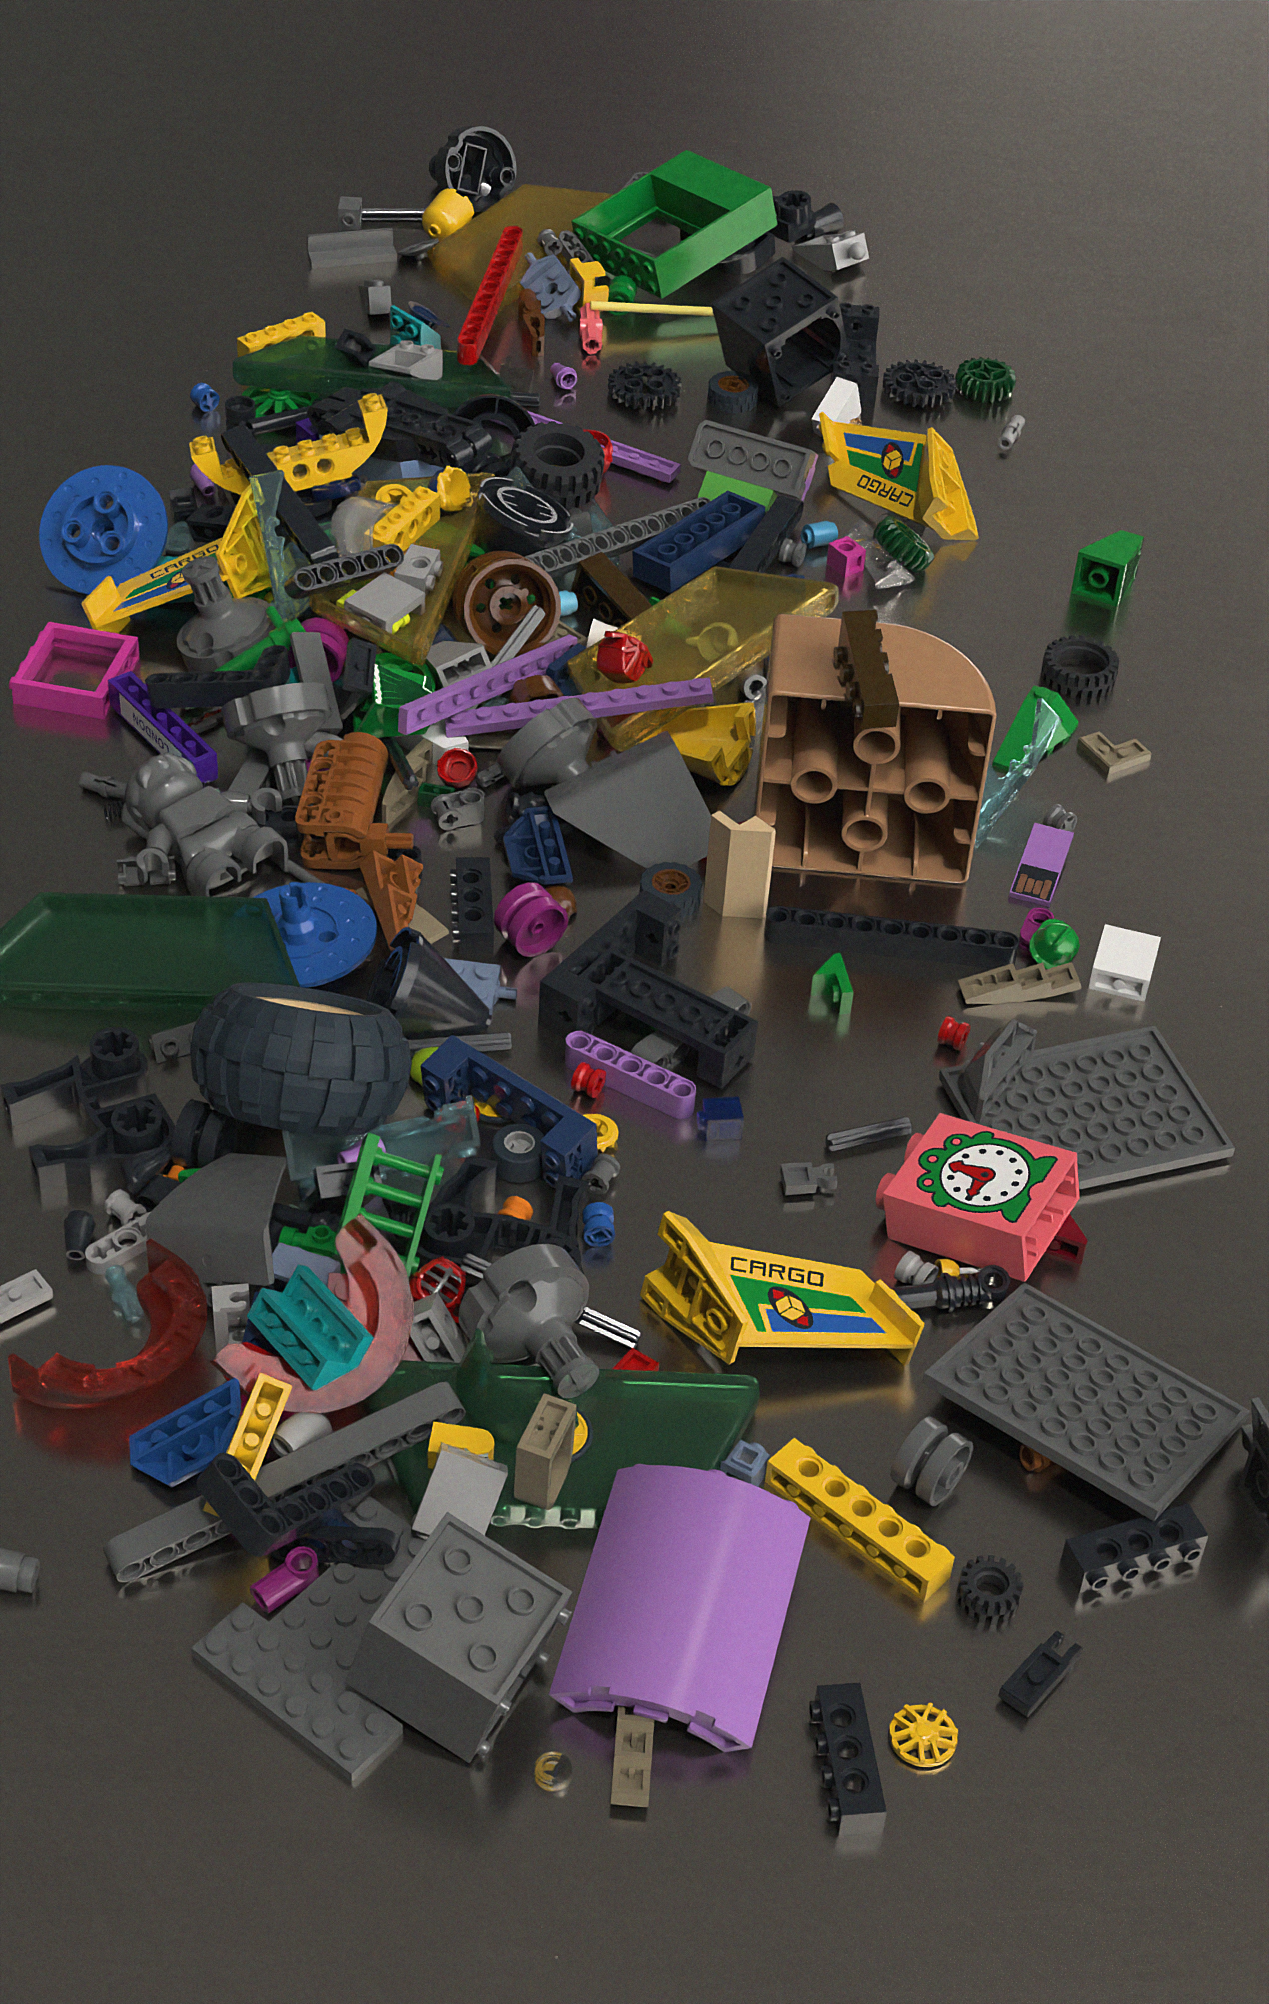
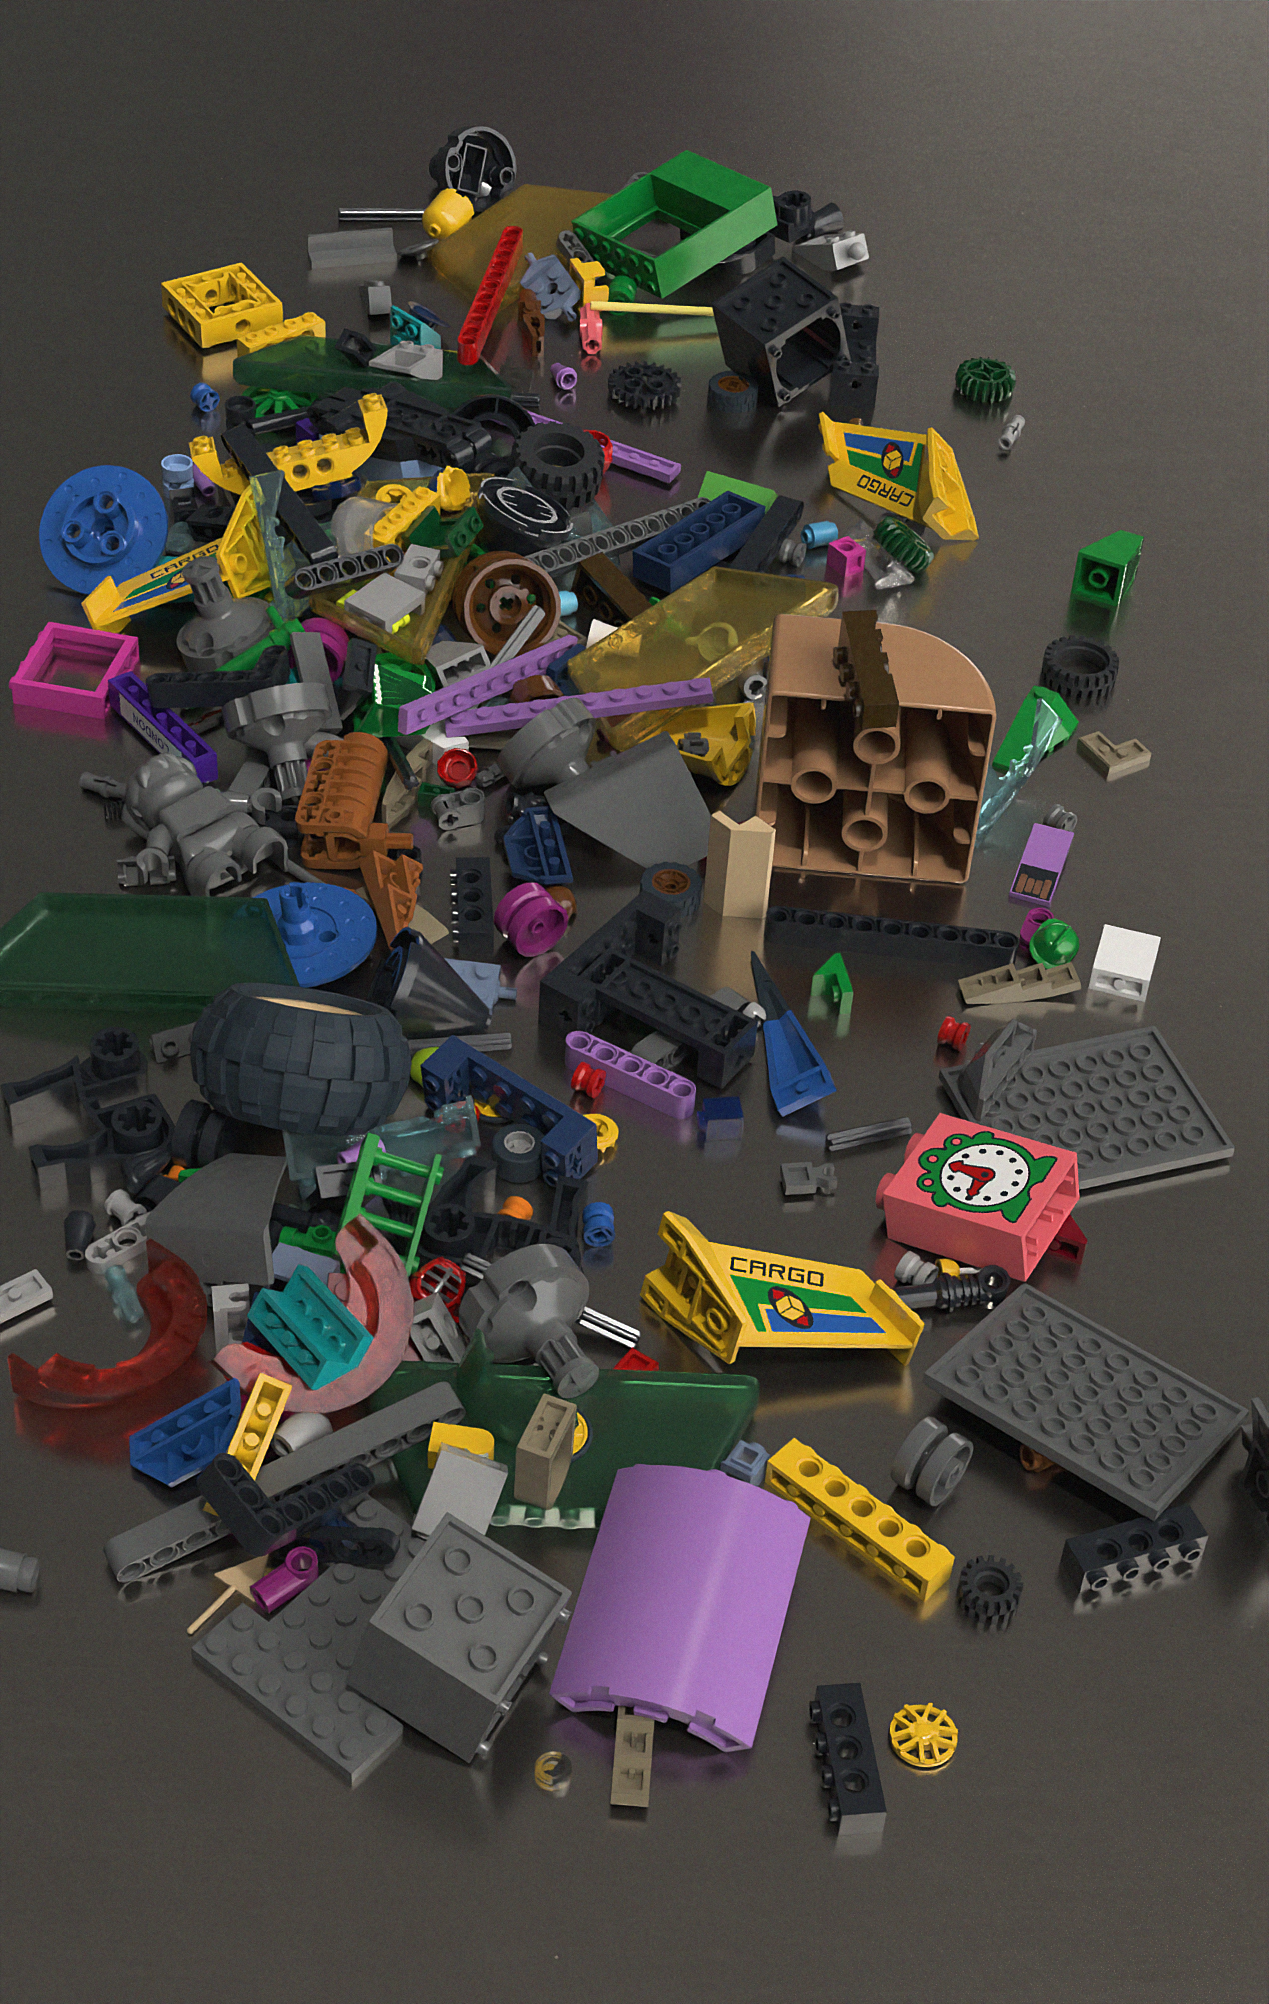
dark grey brick [338,196,362,232] -> none
dark grey bush [537,229,563,256] -> none
dark grey bush [582,1154,620,1195] -> none
red piece [597,631,653,684] -> none
dark grey piece [688,420,818,501] -> none
white slope [811,377,861,437] -> none
black gear [882,359,956,408] -> none
black hinge [998,1630,1083,1717] -> none
none -> yellow brick [161,262,283,348]
none -> light blue wheel [161,454,194,499]
none -> tan piece [187,1554,269,1634]
none -> dark green panel [401,506,484,557]
none -> dark grey gear [677,732,709,757]
none -> light grey hinge [743,1002,766,1027]
none -> blue plate [750,951,837,1117]

